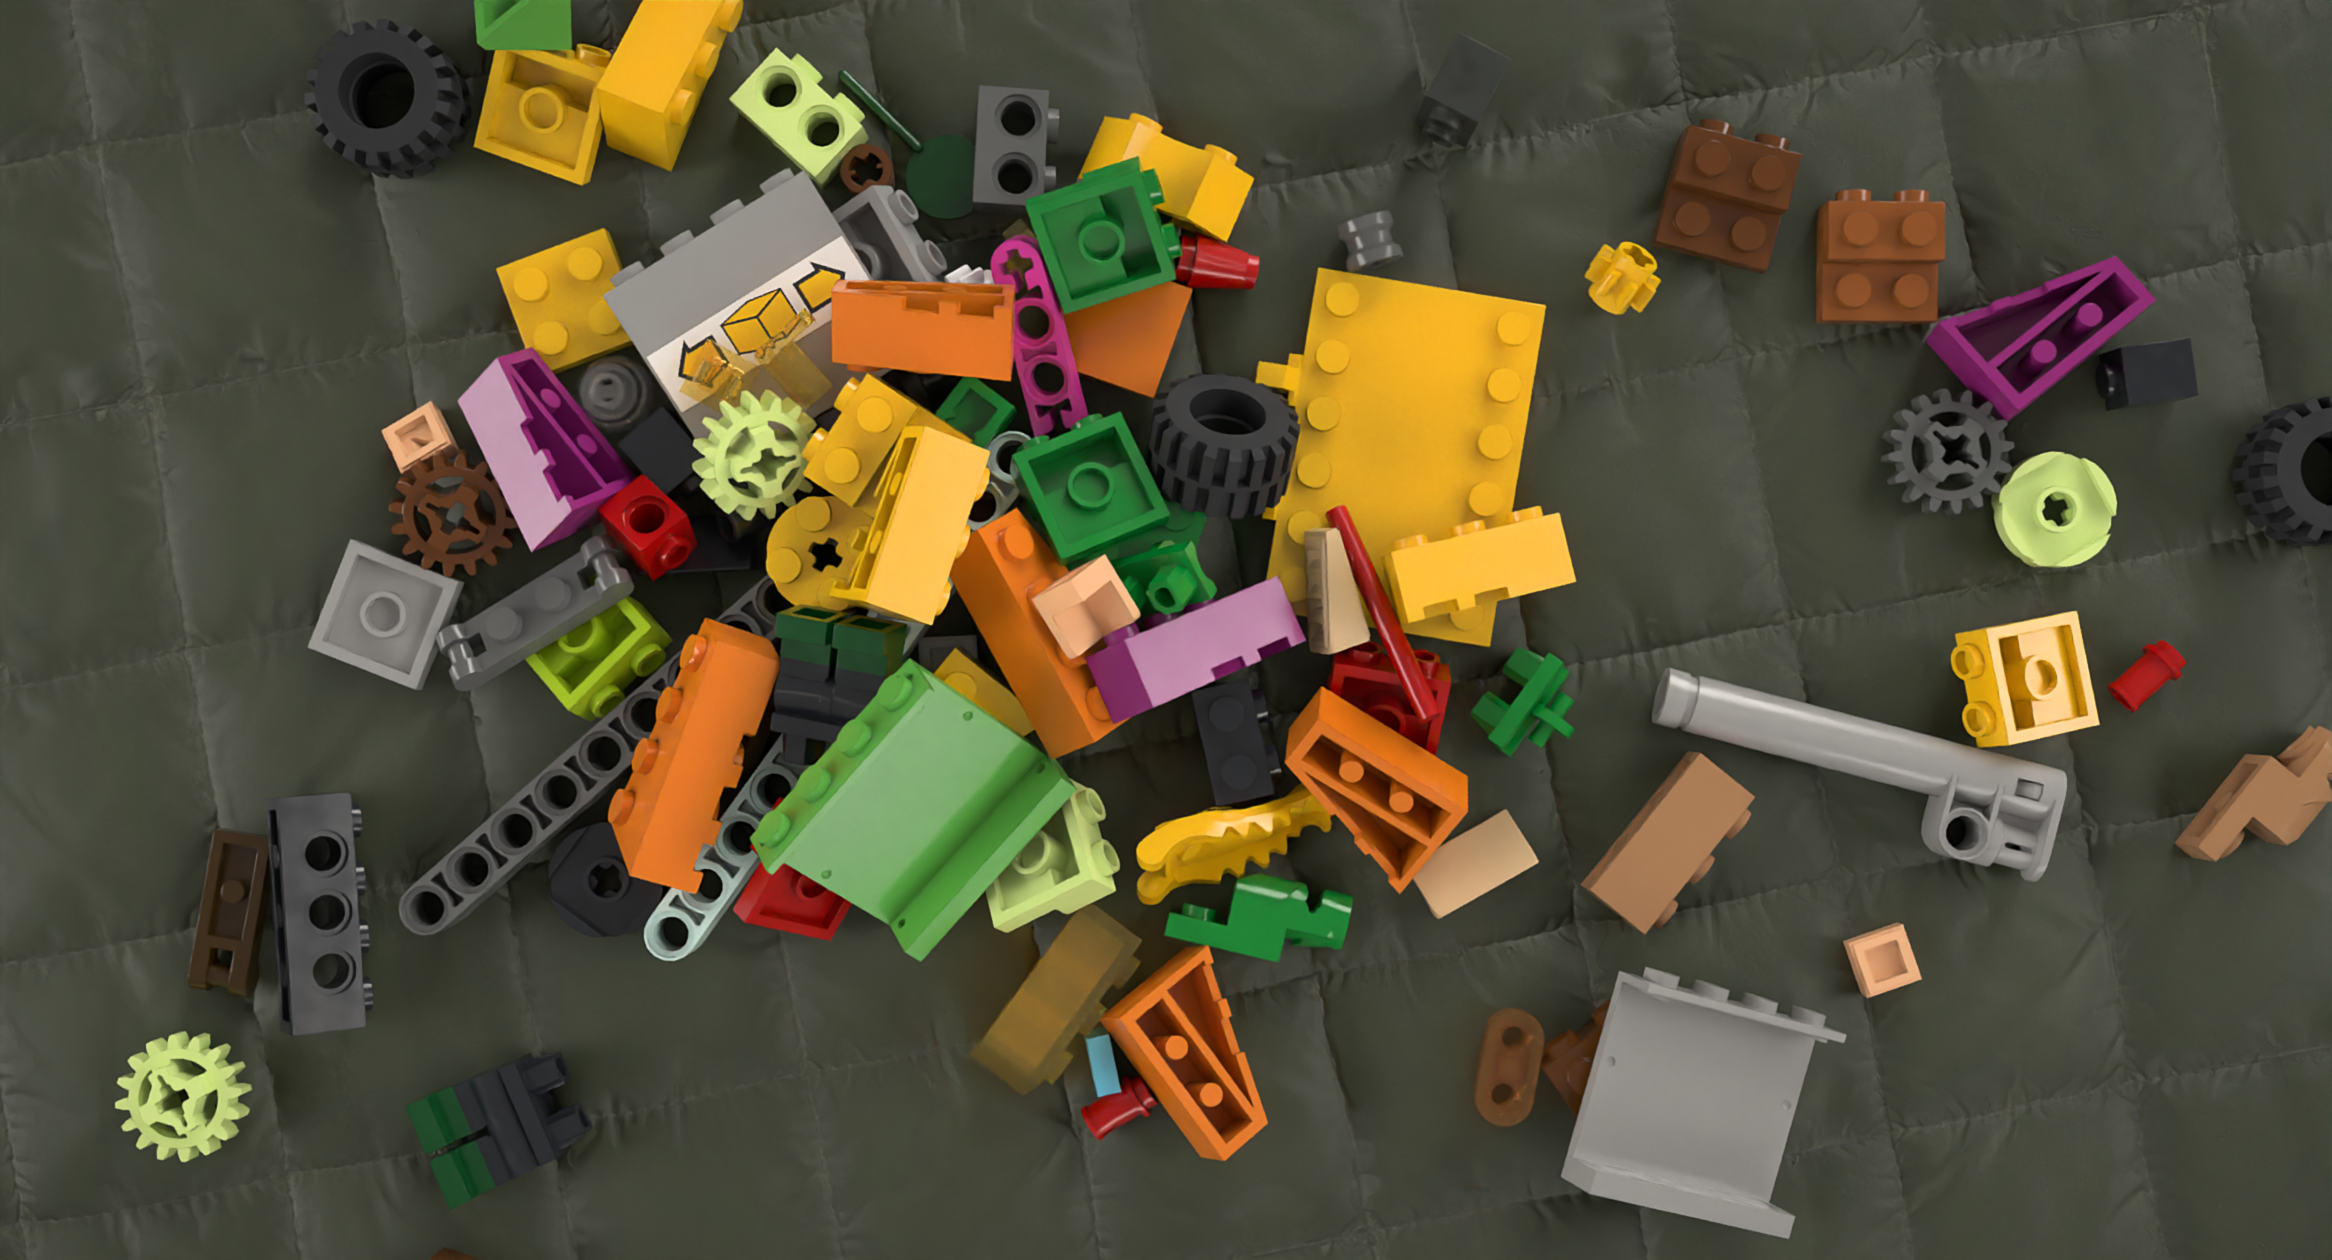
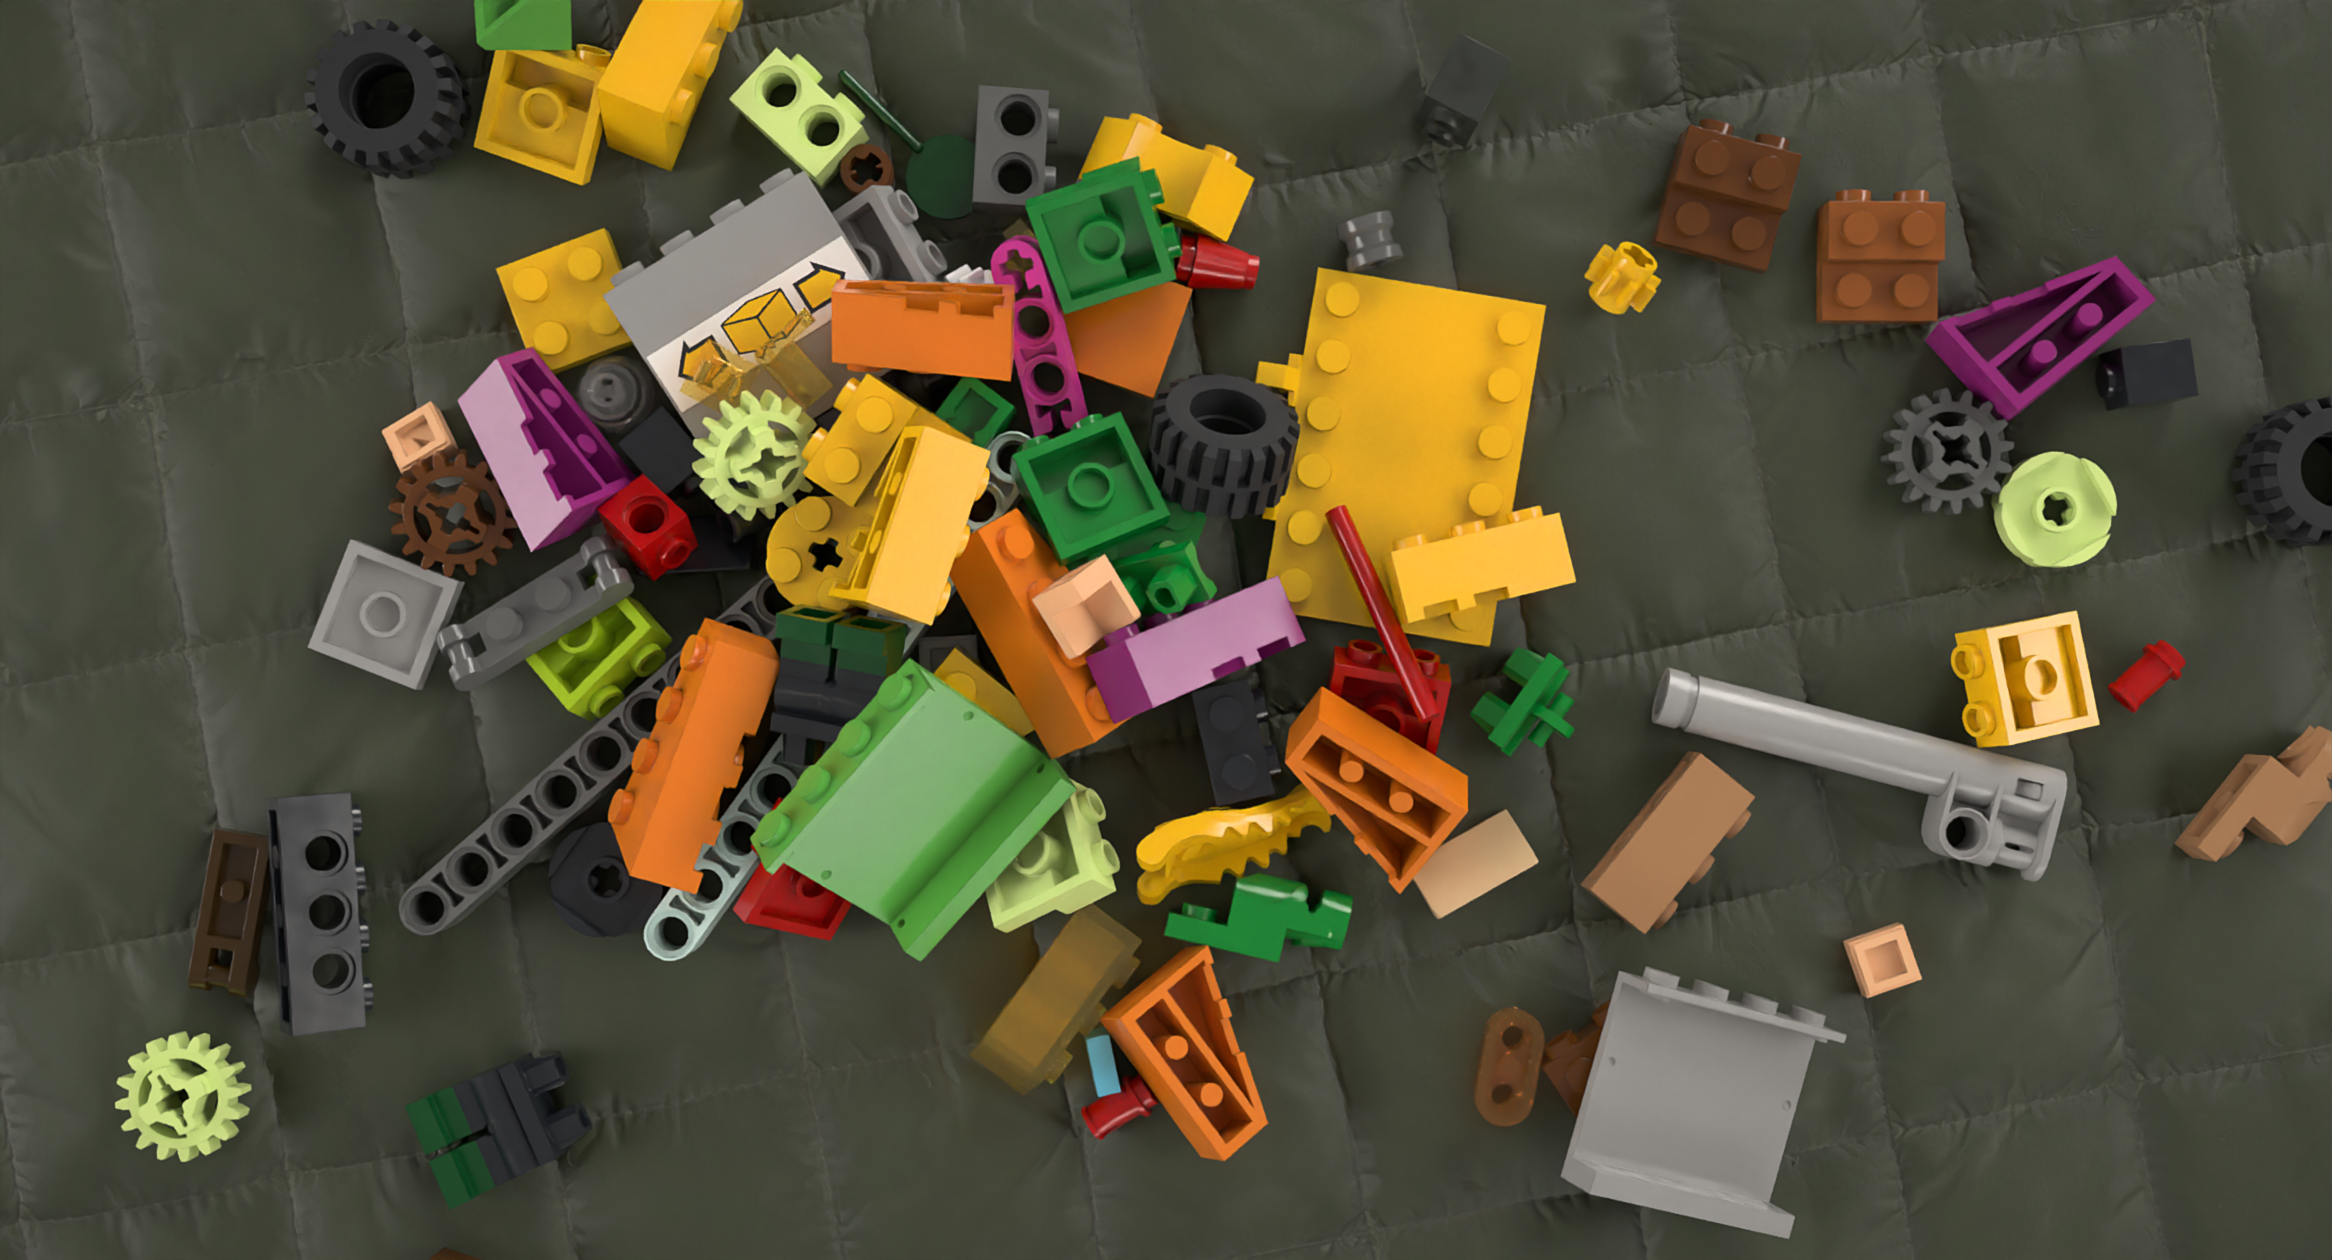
tan slope [1305,528,1371,654] -> none

